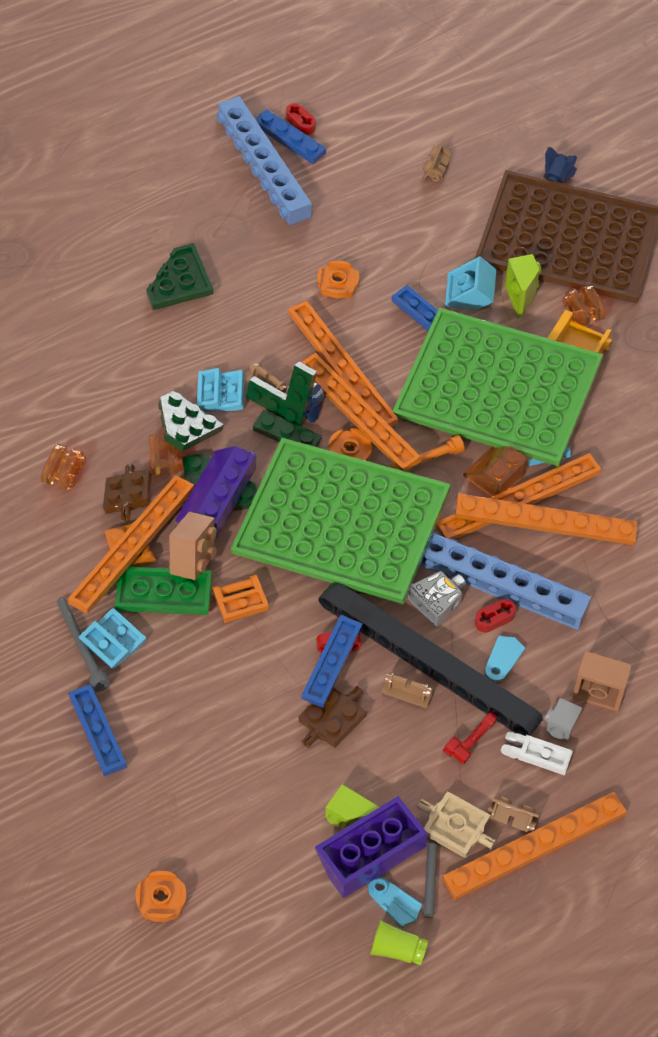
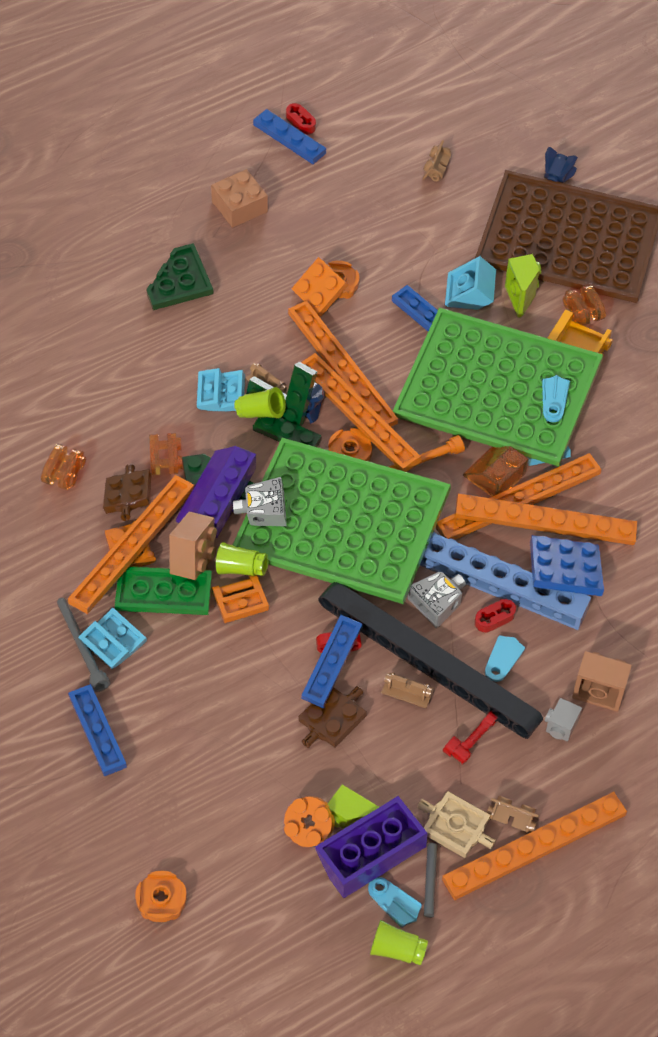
plate [158,391,224,452] -> none
medium blue brick [216,96,312,226] -> none
white hinge [500,732,573,775] -> none
none -> nougat brick [211,169,268,228]
none -> lime plant [216,542,269,576]
none -> light grey torso [233,477,287,526]
none -> lime plant [234,387,286,418]
none -> orange plate [284,796,335,847]
none -> orange plate [291,257,349,317]
none -> blue plate [530,535,604,596]
none -> medium azure piece [542,375,570,422]

